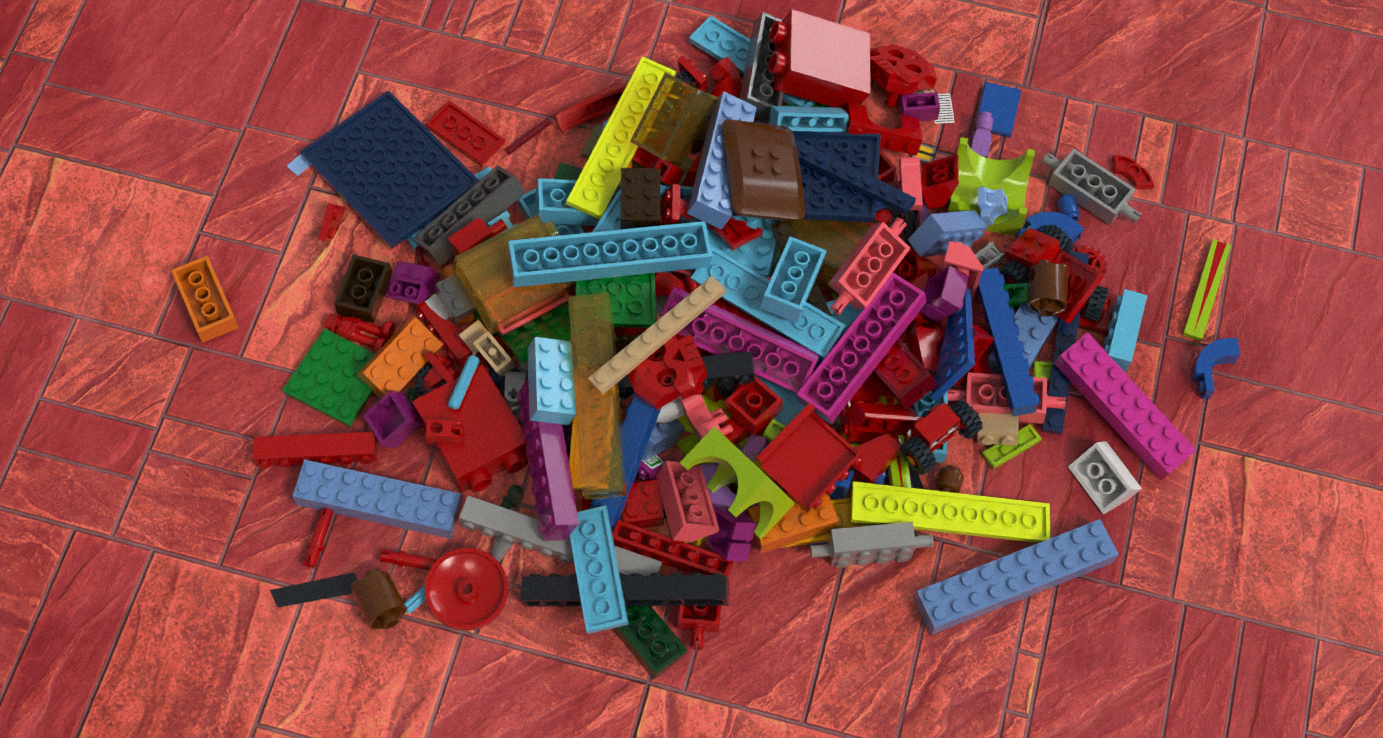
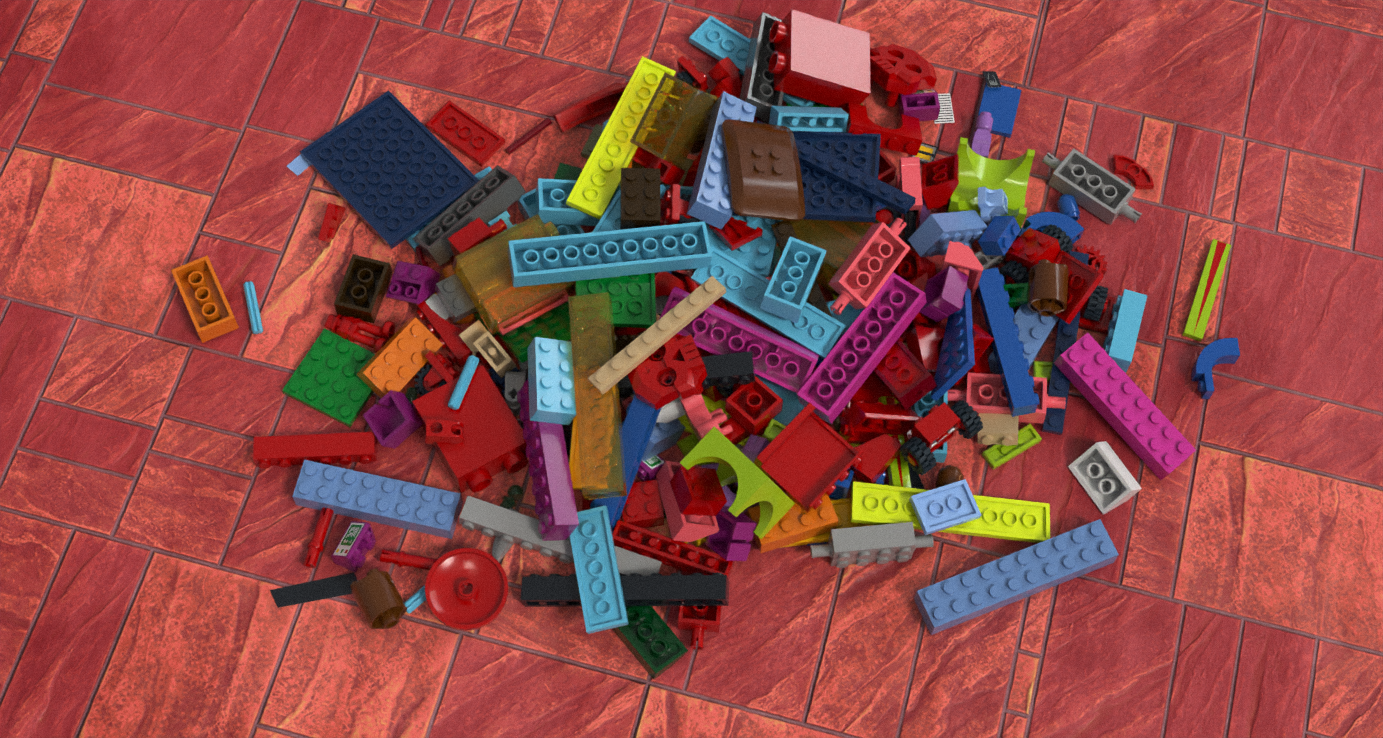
none -> medium azure axle [243,281,263,334]
none -> magenta slope [331,521,376,573]
none -> red brick [669,466,727,516]
none -> light blue plate [909,479,982,535]
none -> blue brick [978,216,1021,256]
none -> black sticker [982,71,1002,88]

